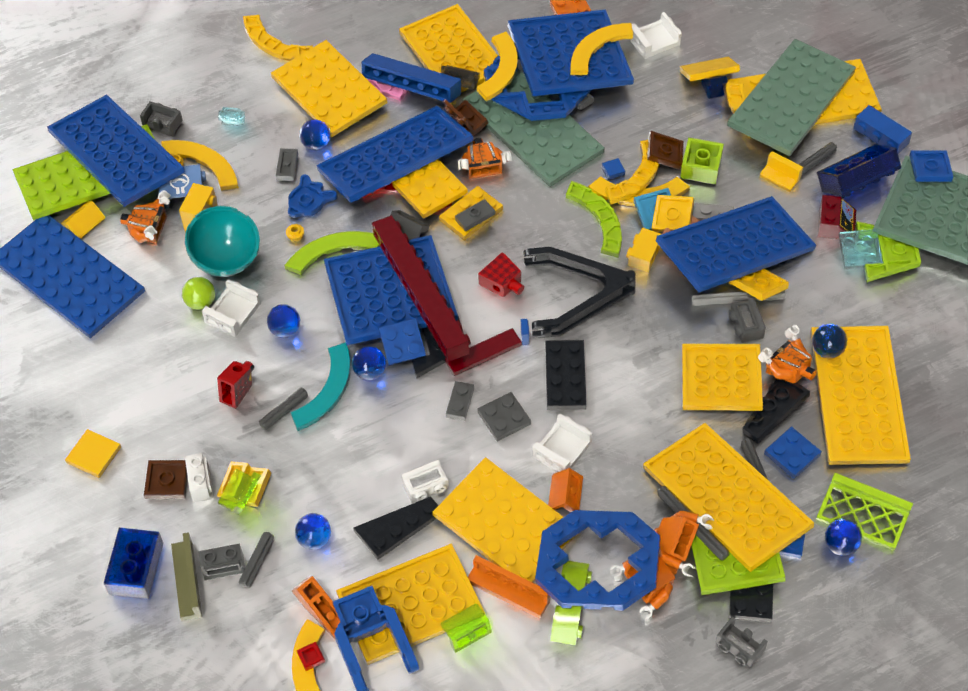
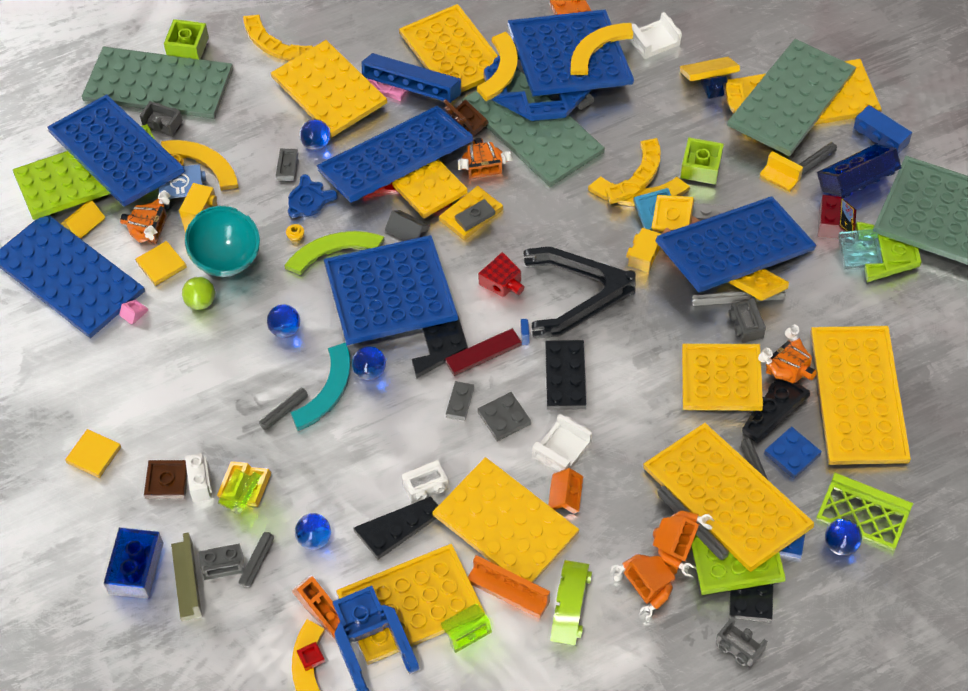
white panel [202,279,261,337] -> none
red torso [217,361,254,409] -> none
clear light blue brick [218,107,245,126] -> none
dark red brick [371,215,471,362] -> none
blue plate [378,318,426,366] -> none
clear smoke panel [441,65,480,90] -> none
blue plate [535,510,660,611] -> none
lime tile [566,181,622,258] -> none
blue tile [602,158,625,180] -> none
reddish brown tile [647,131,684,170] -> none
piece [812,324,847,358] -> none
blue plate [909,150,954,182] -> none
none -> sand green plate [81,46,233,119]
none -> bright pink slope [120,299,148,324]
none -> yellow tile [135,241,187,286]
none -> lime brick [164,19,209,60]

